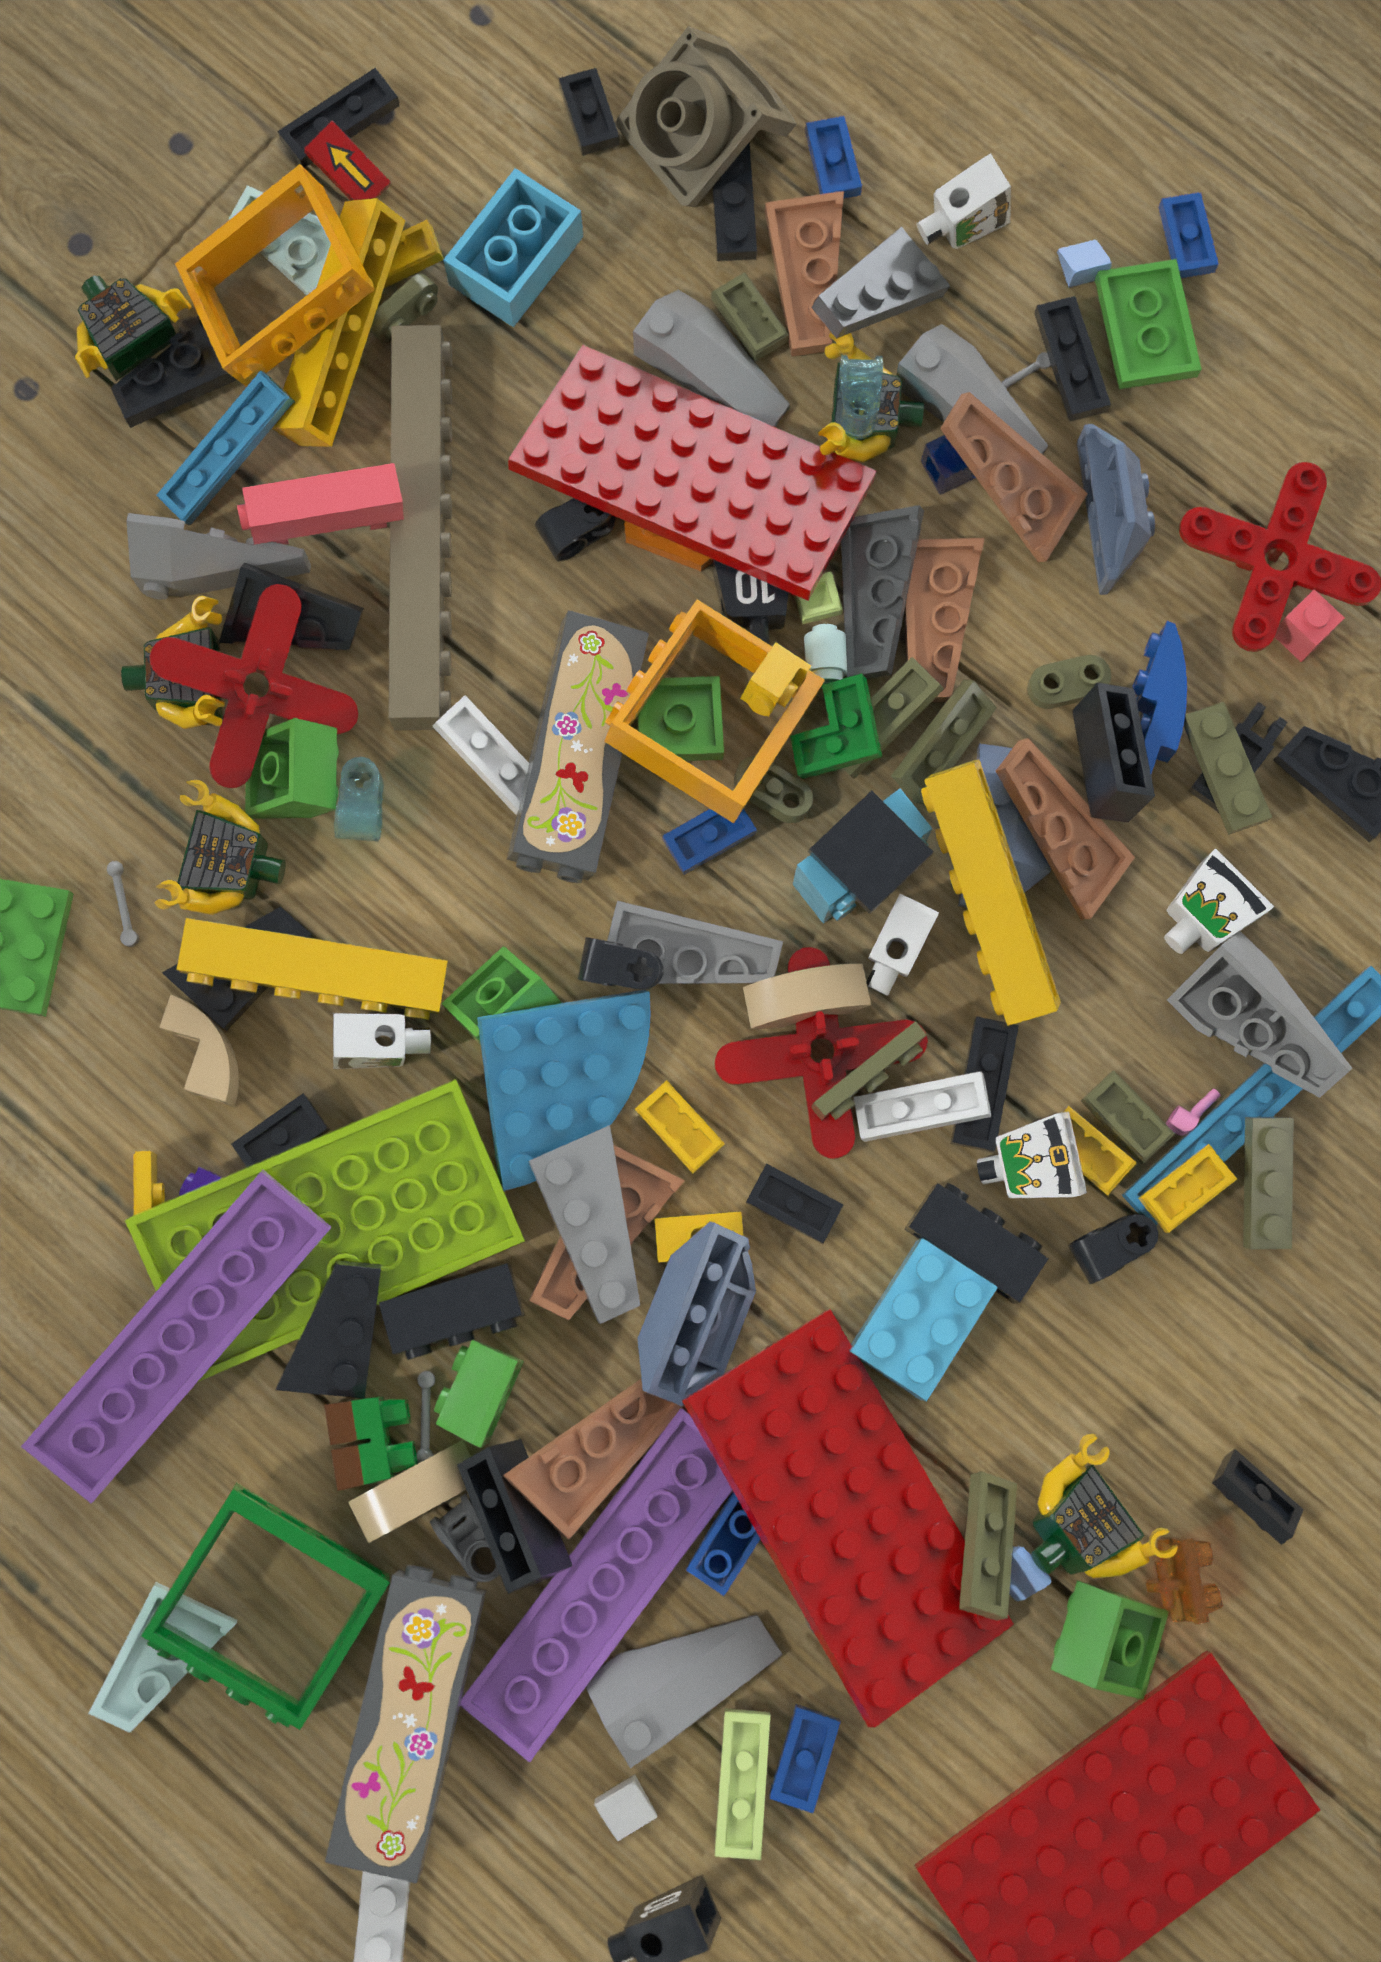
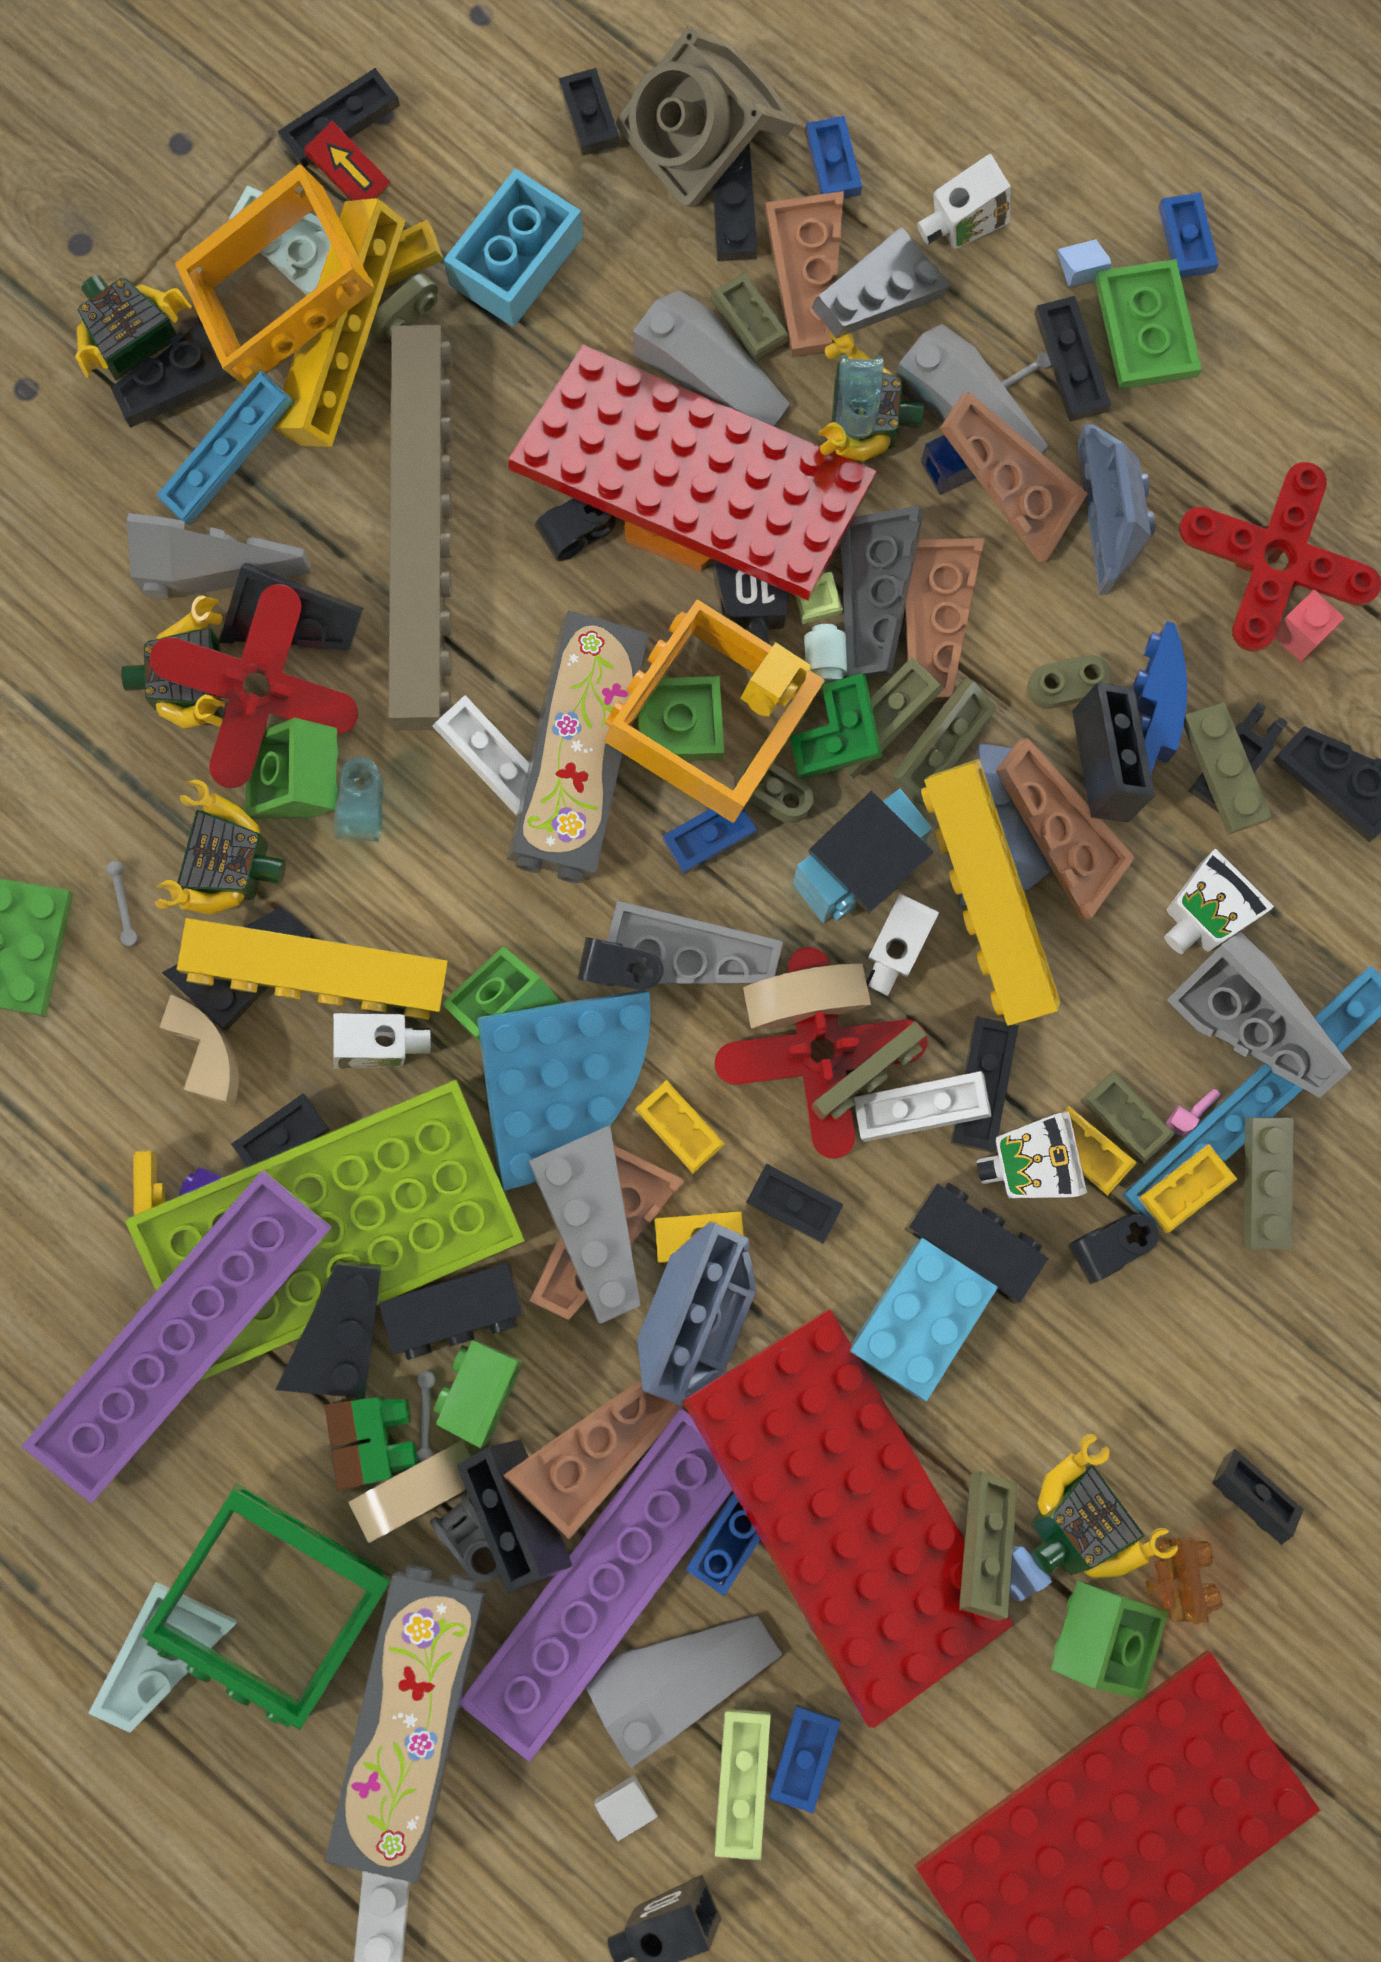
coral brick [237,463,404,545] -> none

